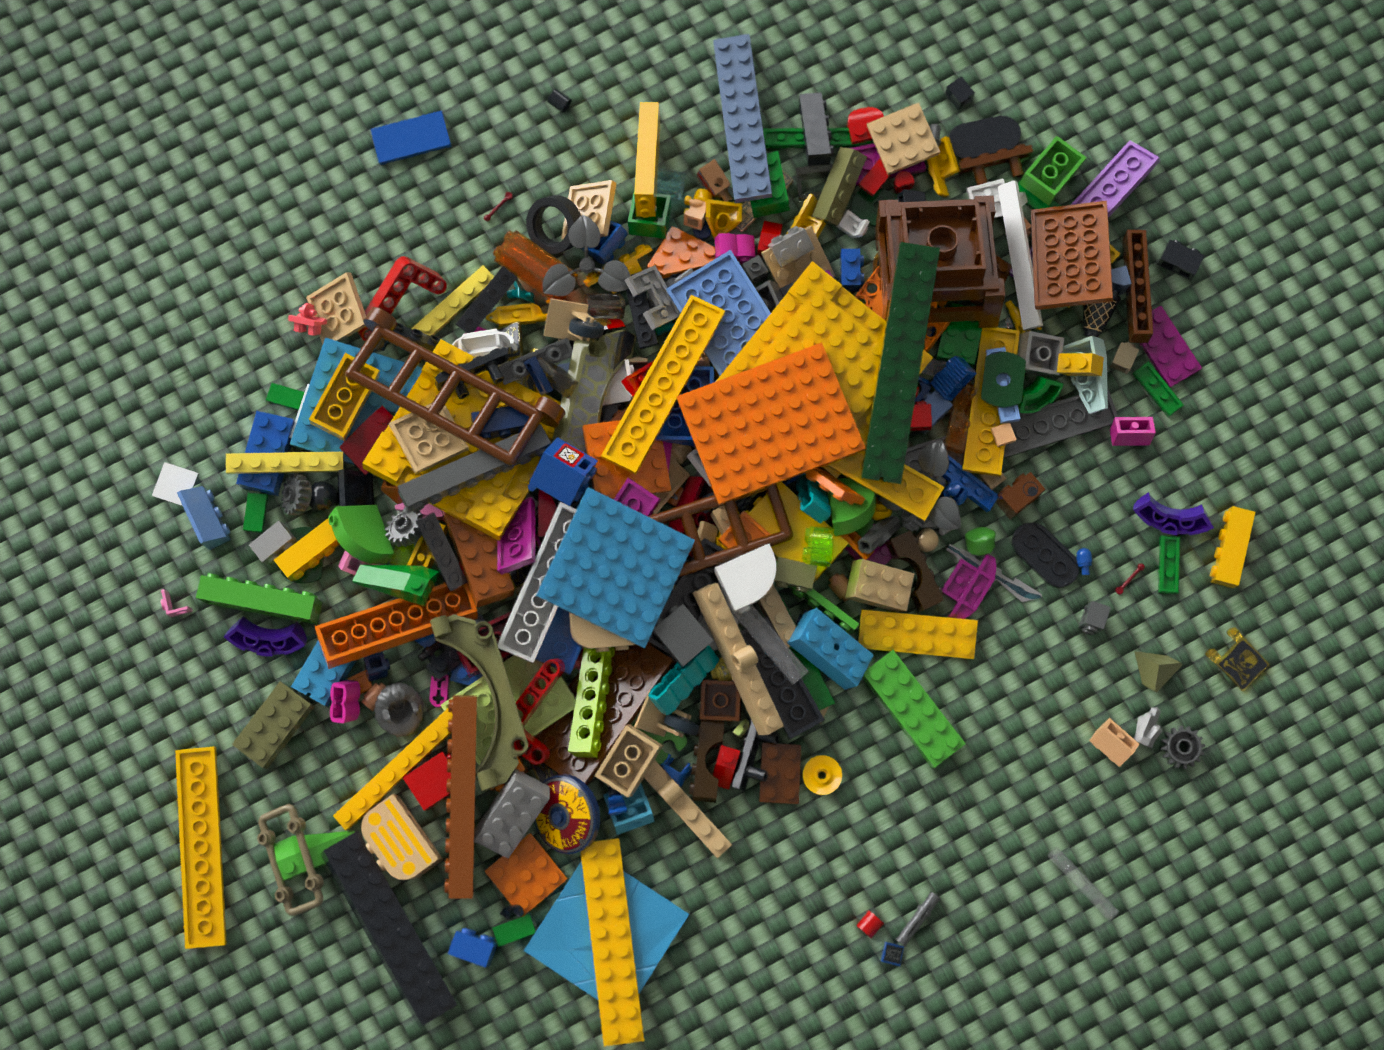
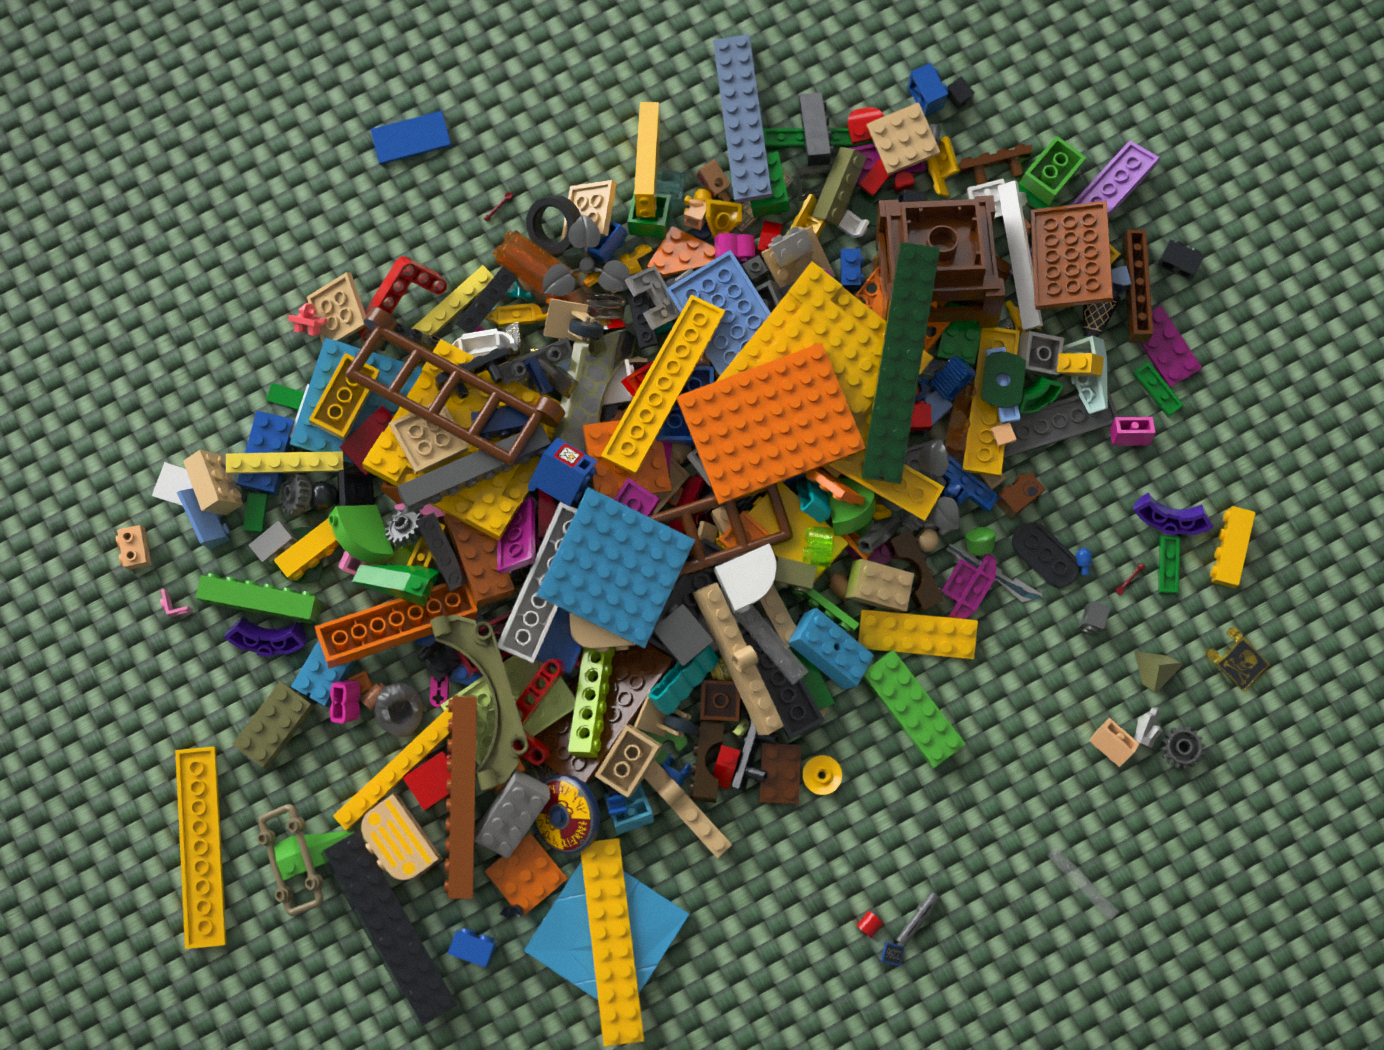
dark blue brick [363,651,390,682] -> none
green tile [492,914,536,947] -> none
black beam [547,89,572,113] -> none
black tile [949,116,1021,160] -> none
dark tan brick [1110,342,1139,374] -> none
none -> light nougat brick [116,525,152,570]
none -> tan brick [183,450,243,516]
none -> blue brick [907,63,949,117]

